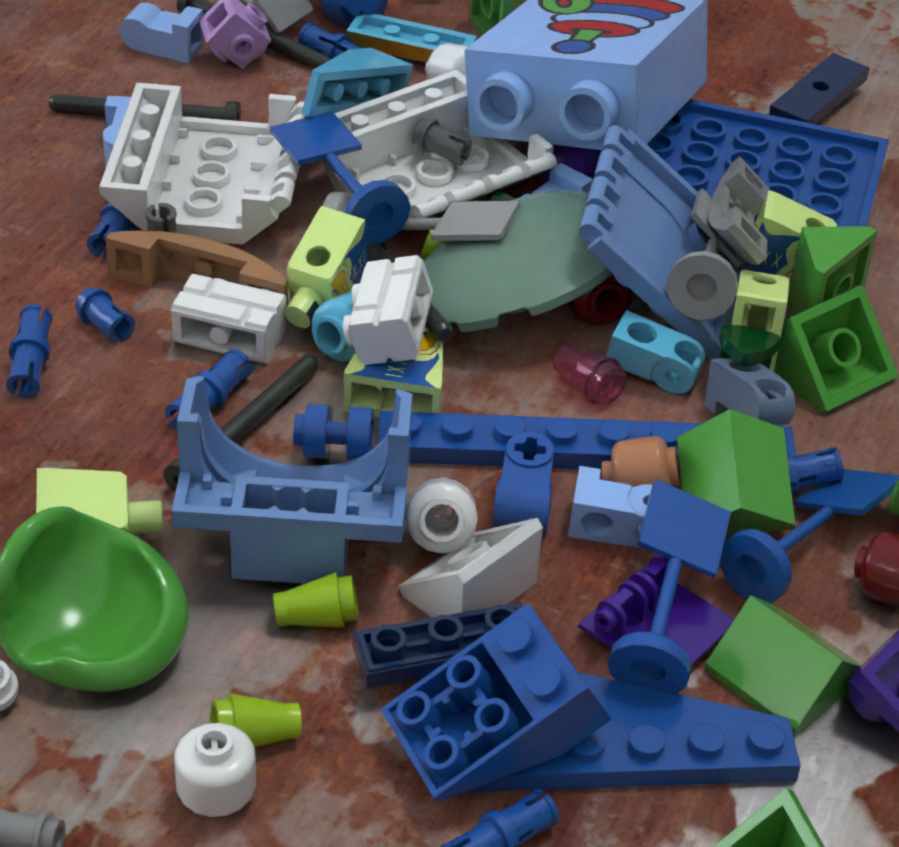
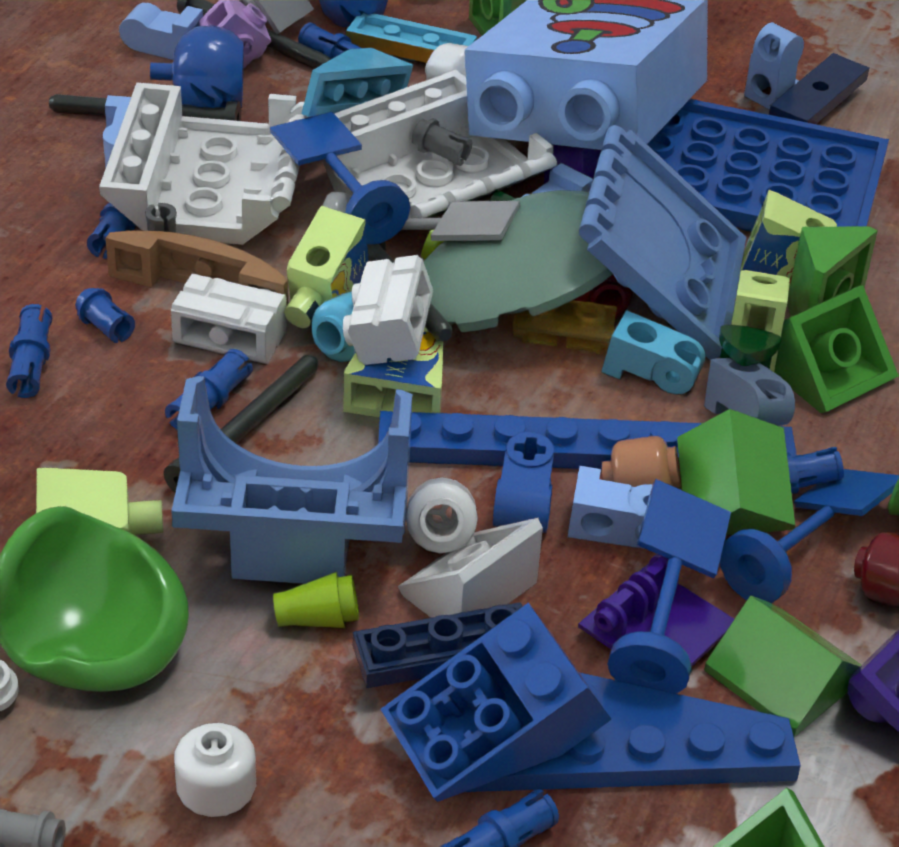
lime cone [209,693,302,748] -> none
blue brick [293,403,374,461] -> none
clear pink cone [553,345,626,405] -> none
light grey piece [666,188,743,320] -> none
light grey slope [708,156,770,265] -> none
none -> blue piece [150,25,244,108]
none -> clear yellow hinge [512,300,617,354]
none -> light blue leg [744,22,804,109]

